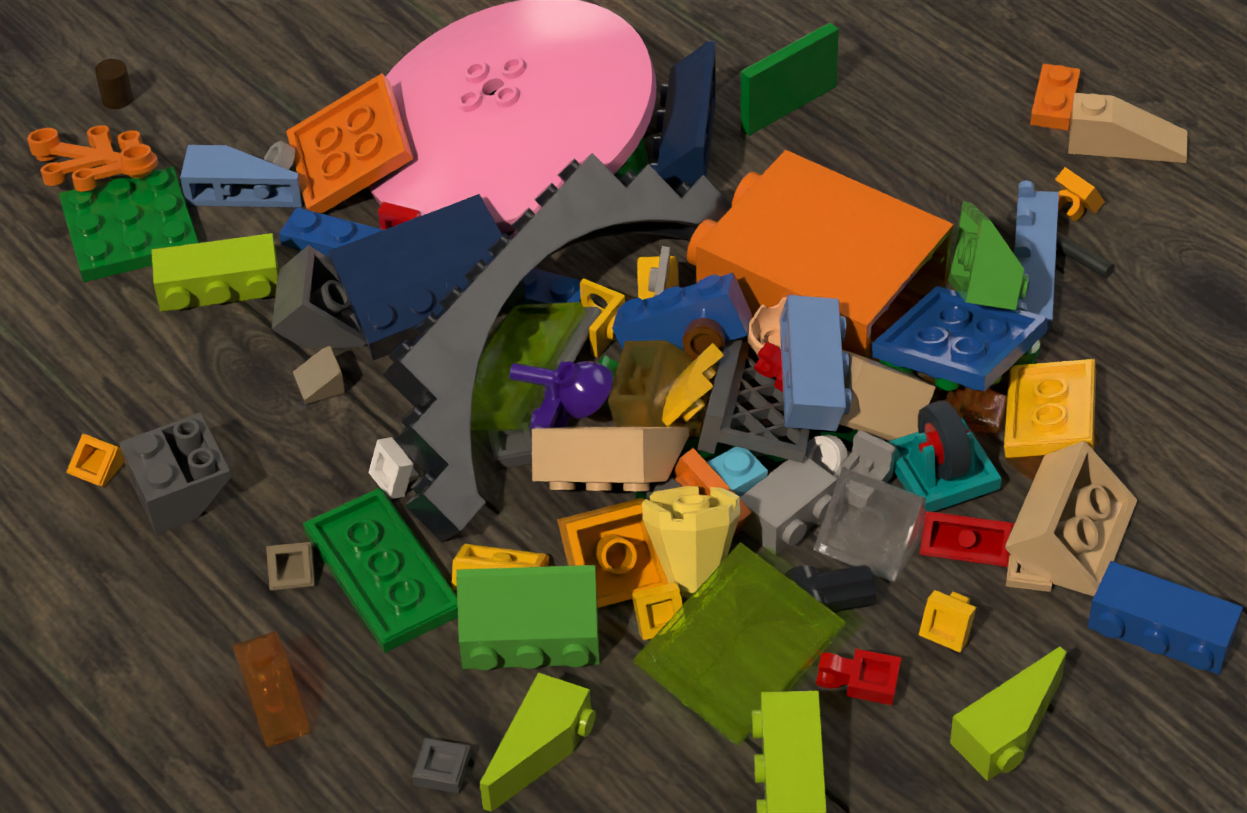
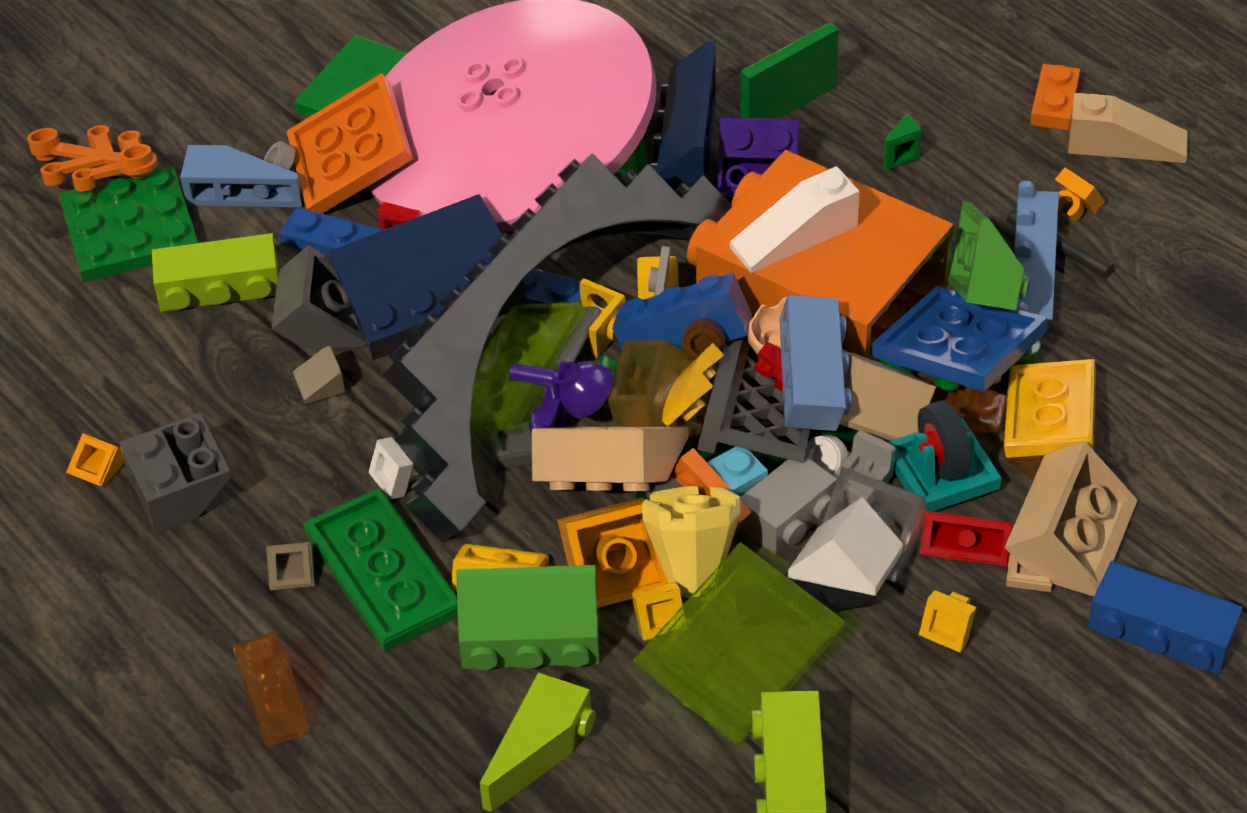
dark brown piece [95,59,133,109] -> none
dark grey tile [412,738,471,794] -> none
red plate [816,649,901,705] -> none
lime slope [950,647,1066,781] -> none
none -> green tile [294,35,408,117]
none -> dark purple slope [718,117,799,197]
none -> white slope [730,166,860,273]
none -> white slope [788,497,903,596]
none -> green slope [883,114,922,170]

